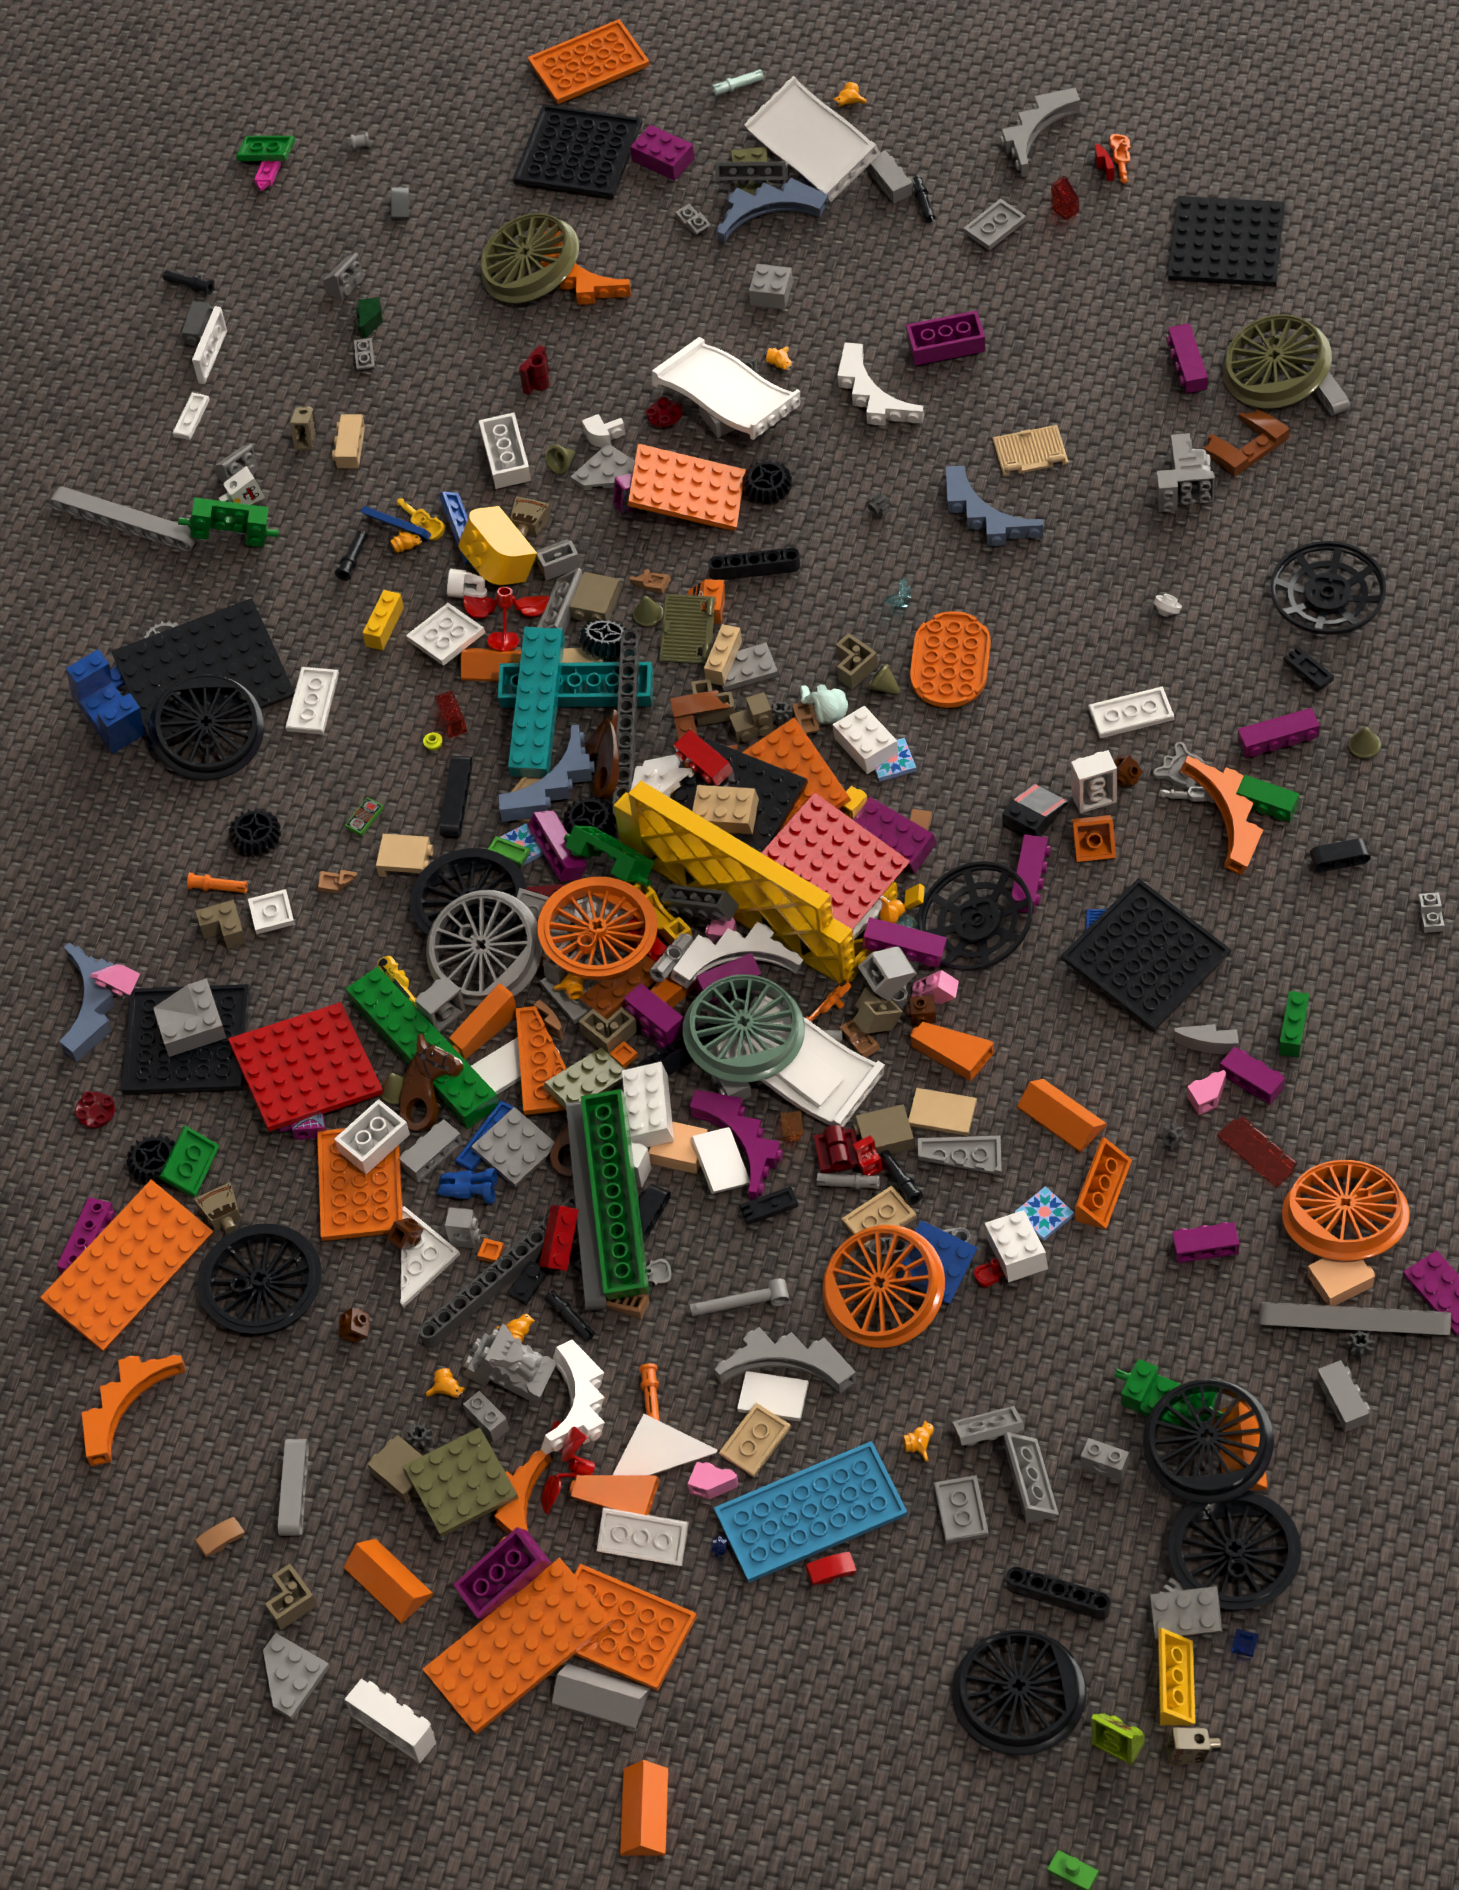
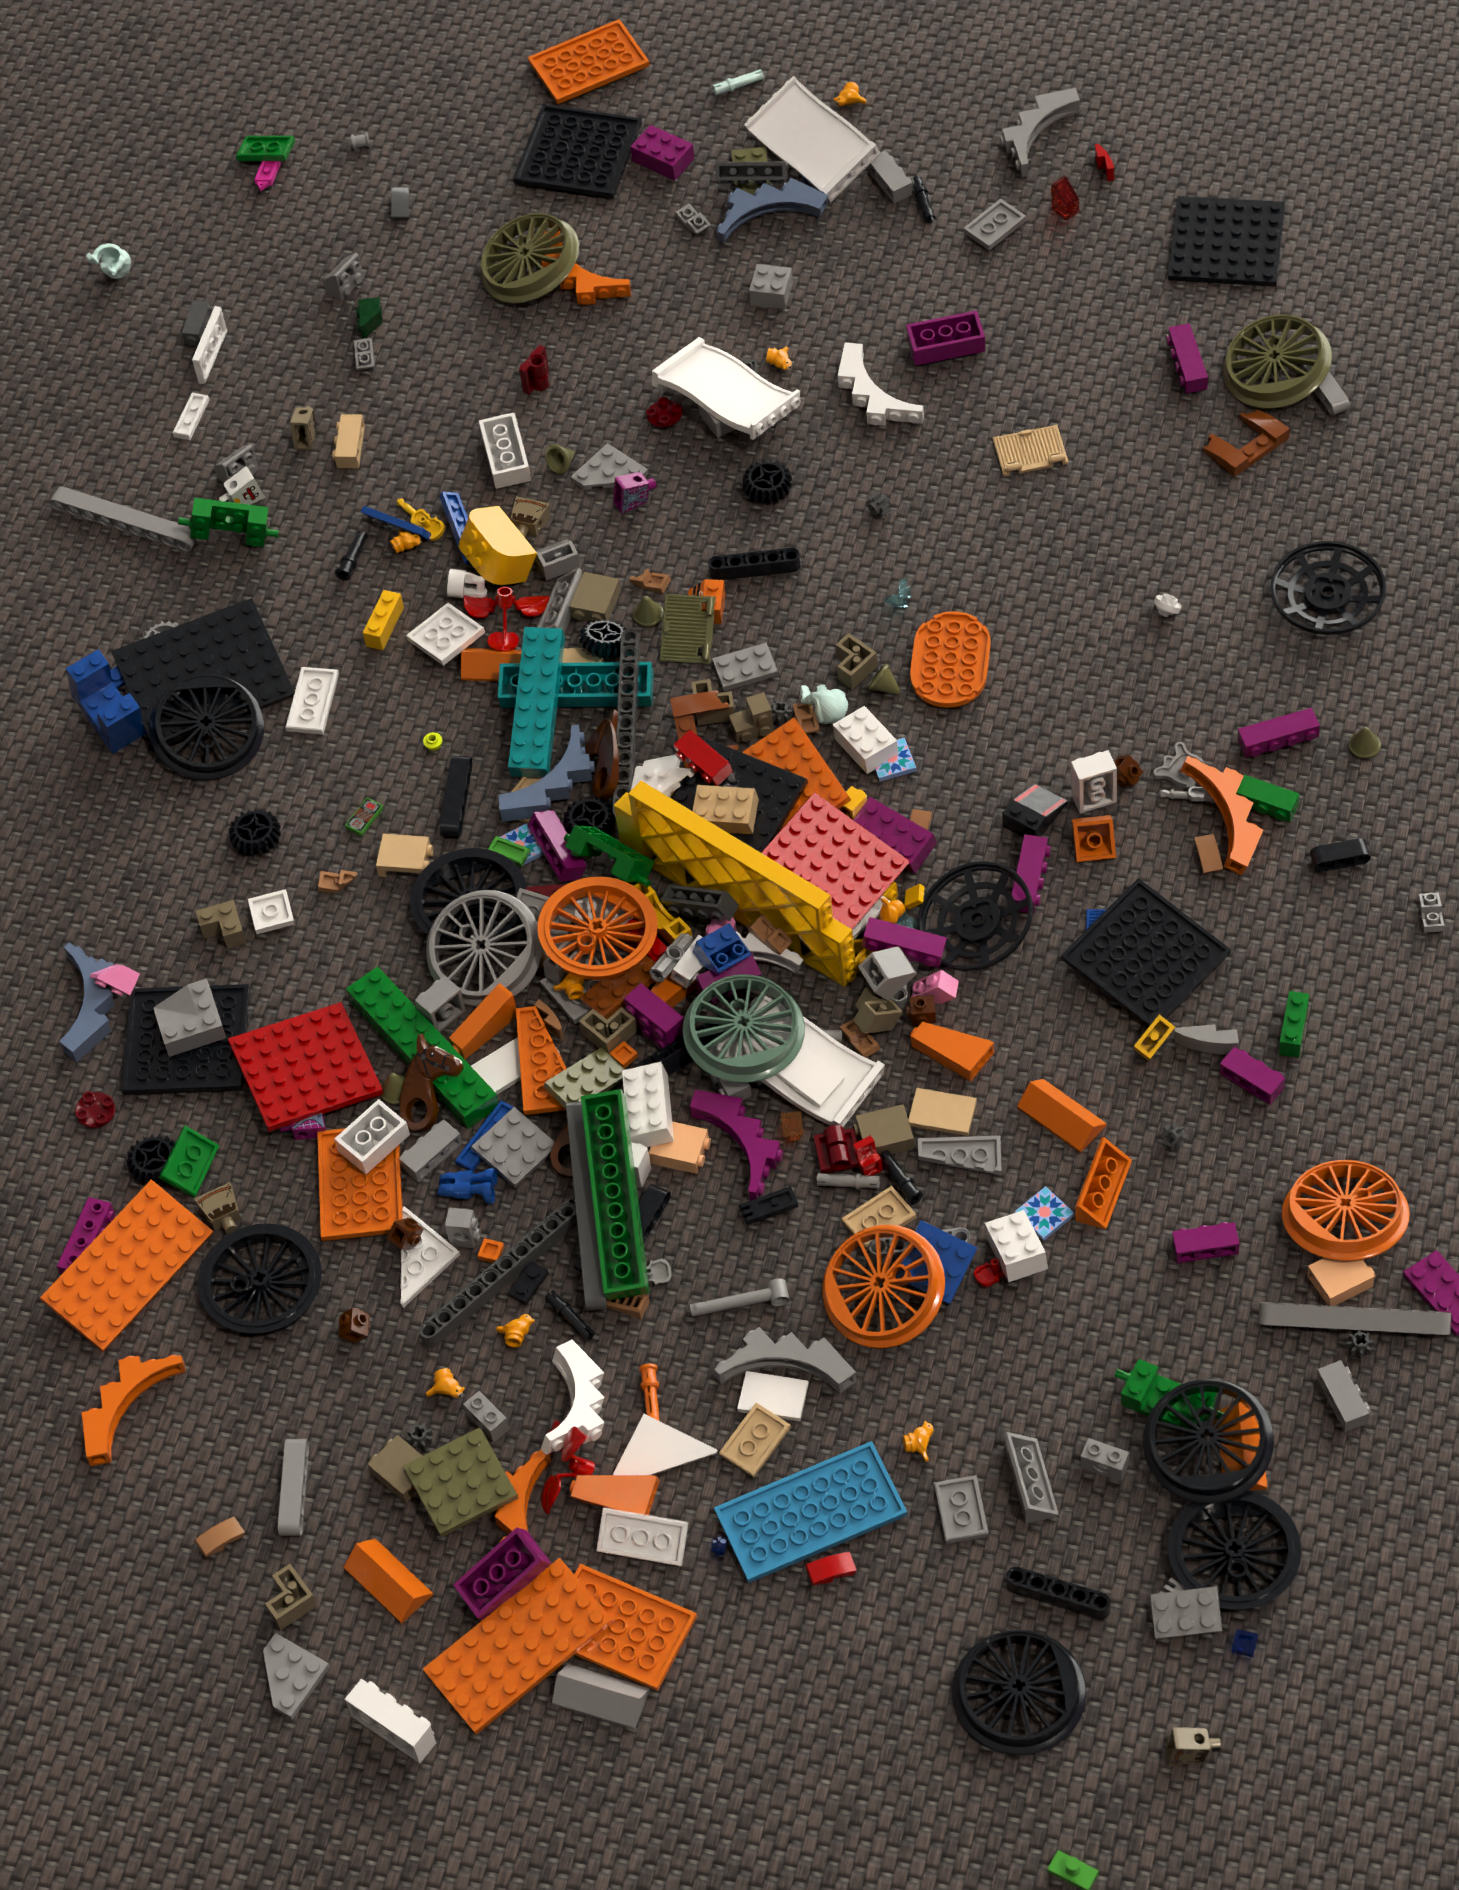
black pin [163,269,215,295] -> none
orange pin [187,872,248,894] -> none
yellow piece [377,956,417,1008] -> none
clear red brick [434,690,467,738] -> none
light grey brick [463,1324,557,1404] -> none
red brick [539,1205,579,1271] -> none
white brick [582,414,625,448] -> none
orange slope [620,1760,669,1856] -> none
orange plate [627,444,746,531] -> none
bright pink slope [688,1462,739,1500] -> none
white tile [691,1127,750,1194] -> none
tan brick [704,624,742,686] -> none
orange piece [805,979,851,1022] -> none
sand blue arch [946,466,1043,546] -> none
light grey plate [952,1406,1024,1446] -> none
white tile [1088,686,1174,738] -> none
lime slope [1091,1714,1145,1765] -> none
orange piece [1109,134,1131,184] -> none
light grey brick [1156,433,1215,512] -> none
yellow slope [1158,1628,1195,1725] -> none
bright pink slope [1187,1070,1226,1115] -> none
clear red windscreen [1217,1116,1297,1188] -> none
black hinge [1283,647,1334,691] -> none
none -> light aqua hair [86,244,131,279]
none -> blue slope [693,923,752,974]
none -> medium nougat slope [747,914,793,955]
none -> yellow brick [1133,1014,1175,1061]
none -> medium nougat slope [1194,834,1223,874]

